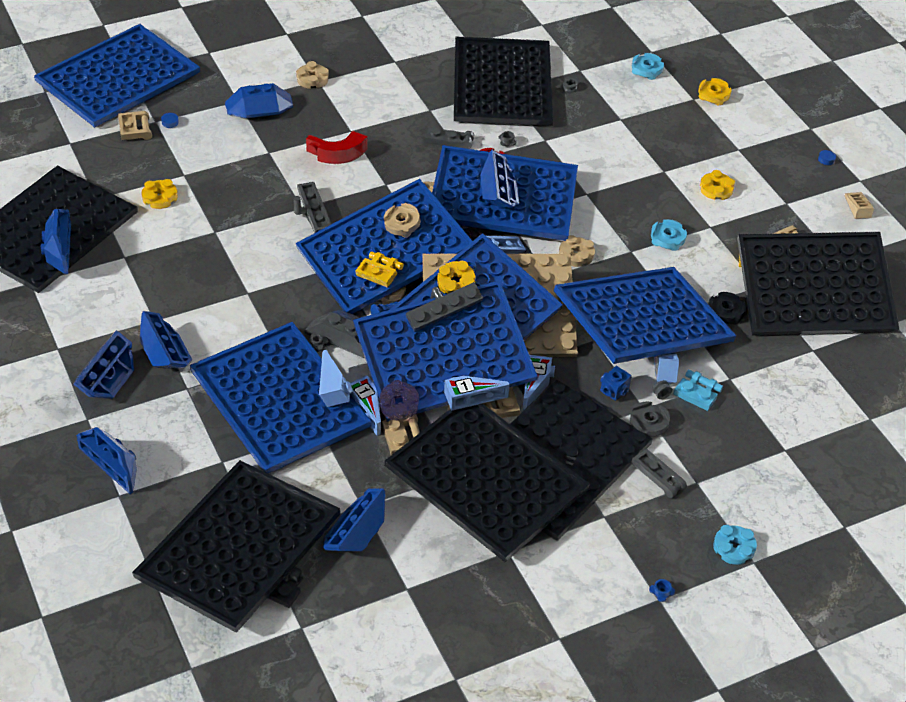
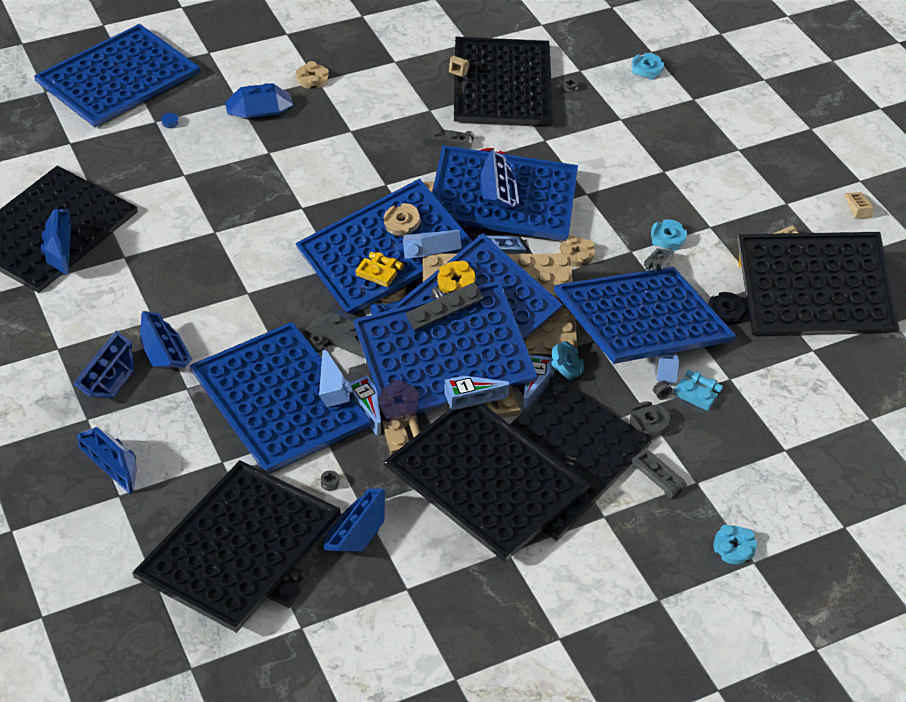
tan plate [118,111,152,140] -> none
yellow plate [141,179,178,209] -> none
dark grey plate [294,182,331,233] -> none
red arch [306,131,368,164] -> none
dark grey plate [498,131,517,146] -> none
blue brick [600,365,632,401] -> none
blue plate [649,579,675,602] -> none
yellow plate [698,78,732,106] -> none
yellow plate [700,170,735,200] -> none
blue tile [818,150,836,165] -> none
none -> dark grey bush [321,470,339,491]
none -> light blue slope [403,230,462,259]
none -> tan brick [449,56,469,77]
none -> medium azure plate [551,341,584,380]
none -> dark grey hinge [644,248,674,271]

